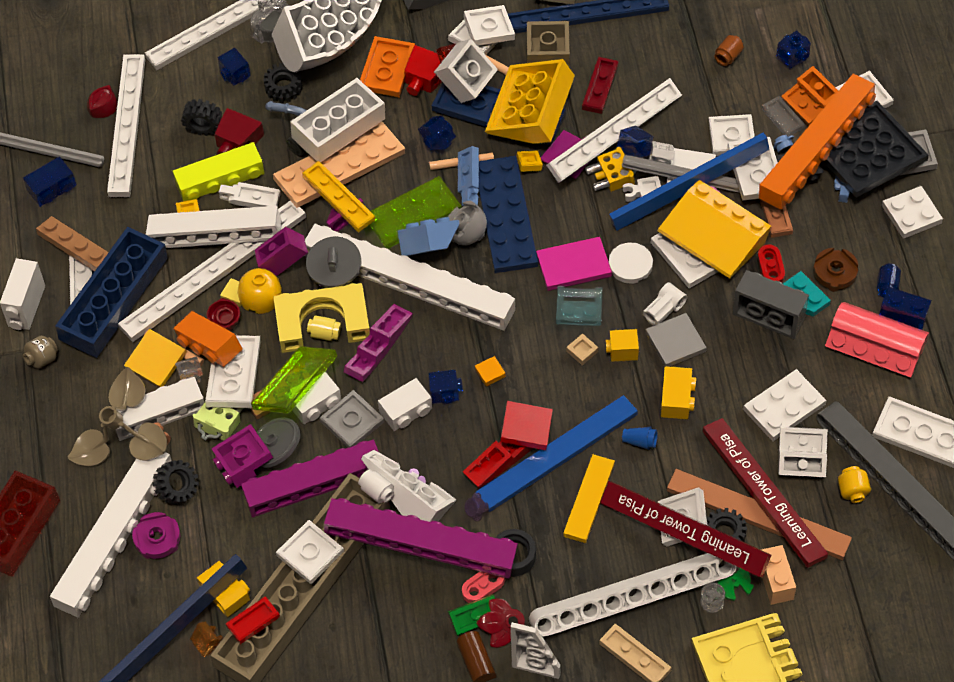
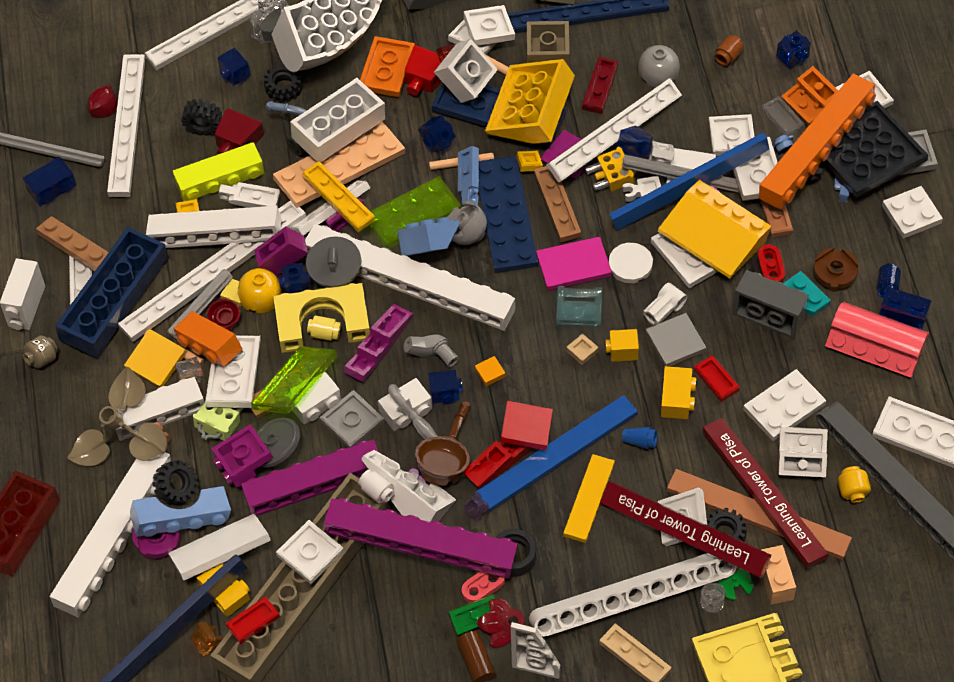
none -> medium blue arch [130,486,231,537]
none -> light grey axle [167,269,233,339]
none -> white tile [169,514,271,581]
none -> clear blue brick [278,263,311,294]
none -> white tile [291,180,370,235]
none -> light grey piece [388,384,437,439]
none -> light grey arm [404,335,459,367]
none -> reddish brown piece [415,401,471,486]
none -> medium nougat plate [534,166,581,243]
none -> light grey cylinder [638,45,680,87]
none -> red tile [694,355,740,402]

